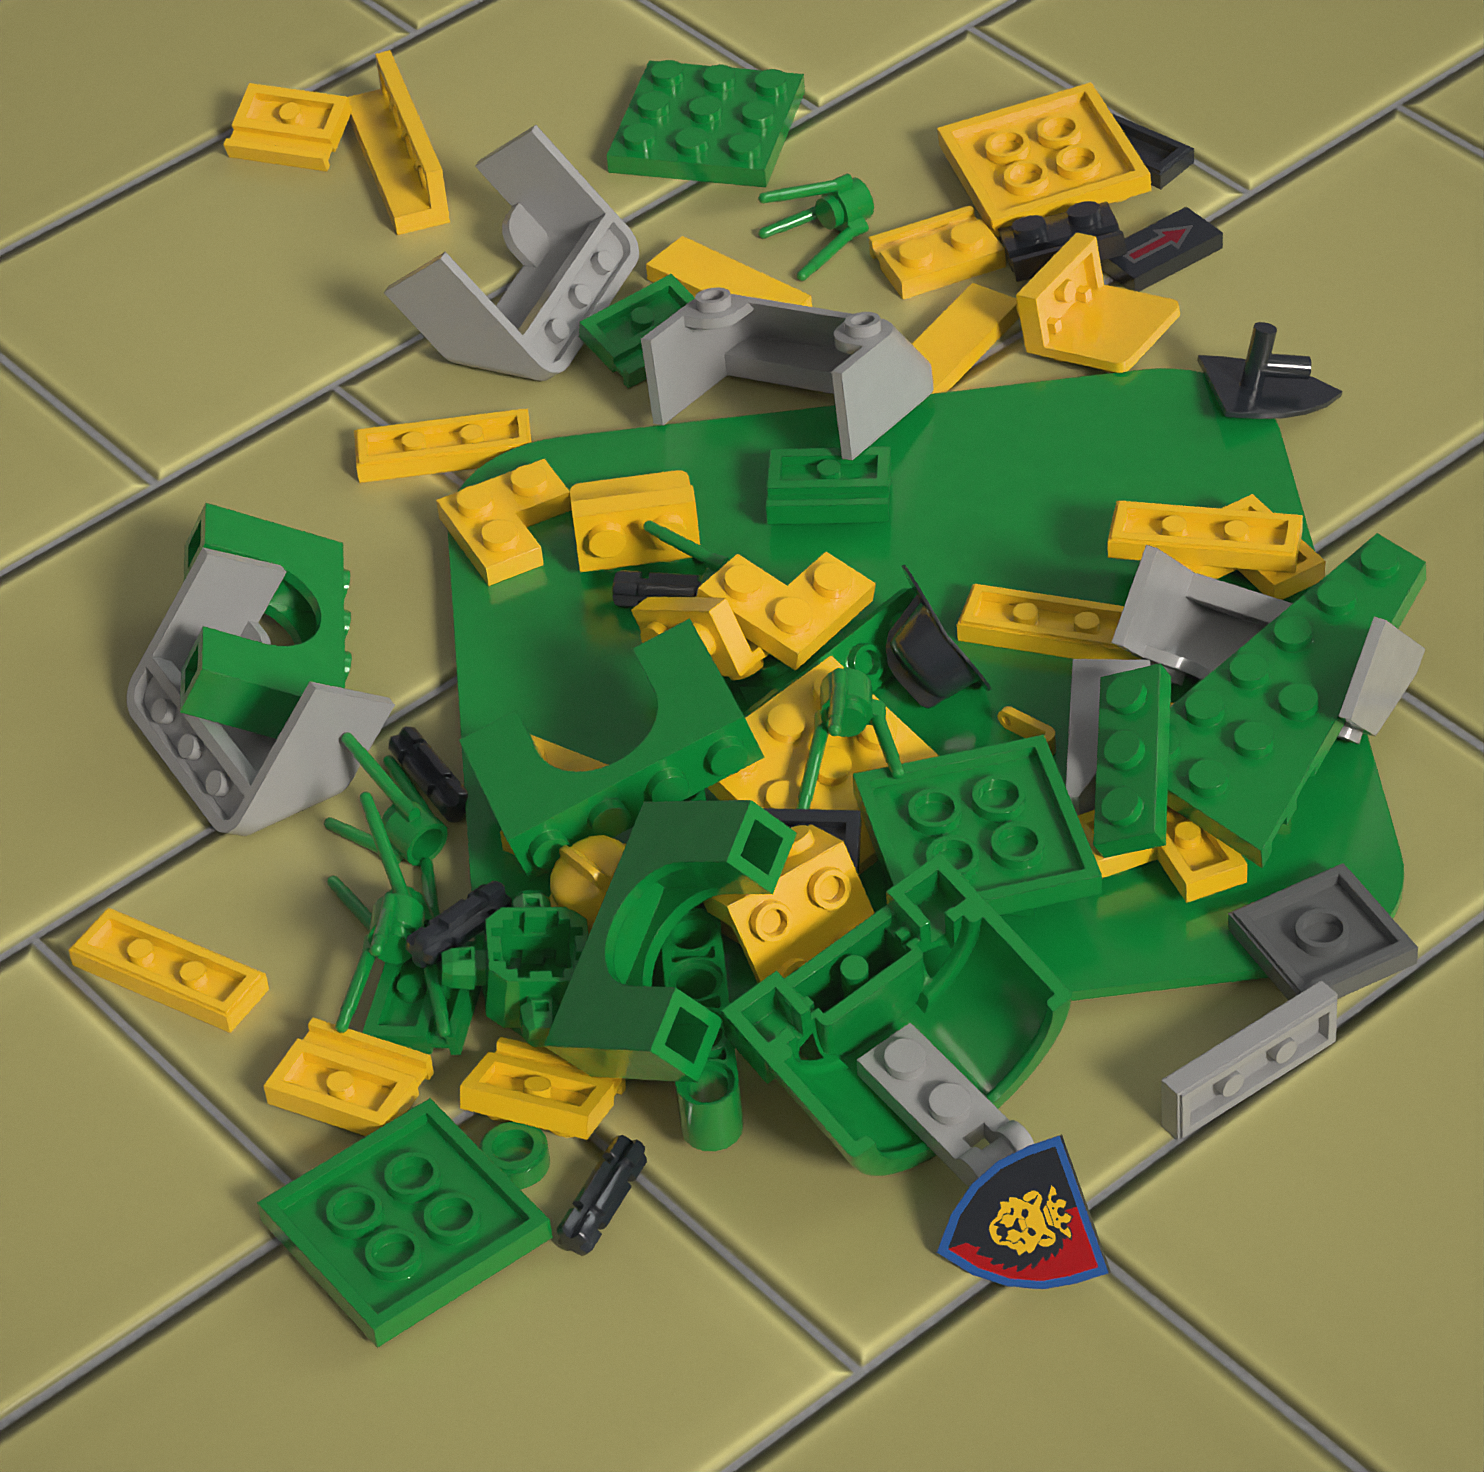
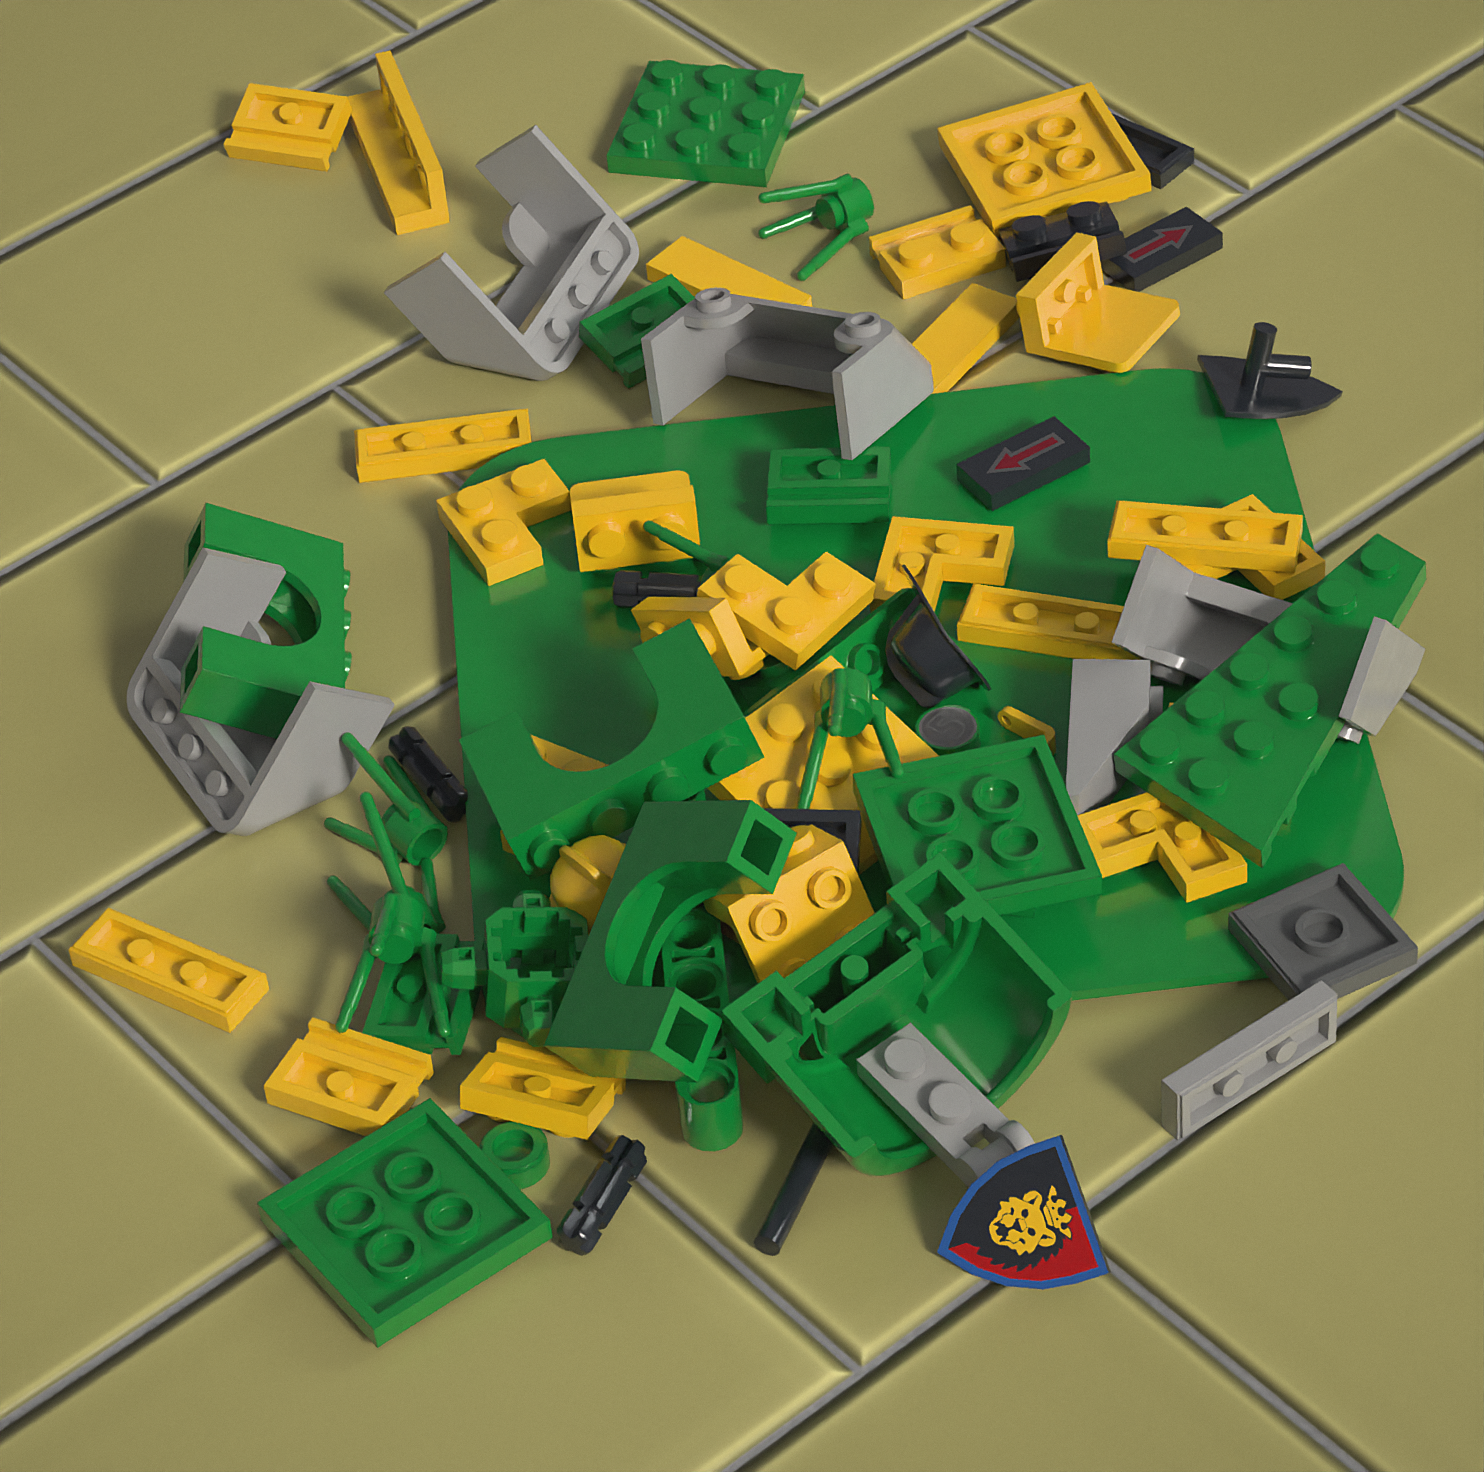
black axle [405,881,512,968] -> none
green plate [1093,663,1171,858] -> none
none -> black bar [754,1122,833,1256]
none -> yellow plate [870,516,1014,613]
none -> tile [916,705,981,756]
none -> black tile [956,416,1090,511]

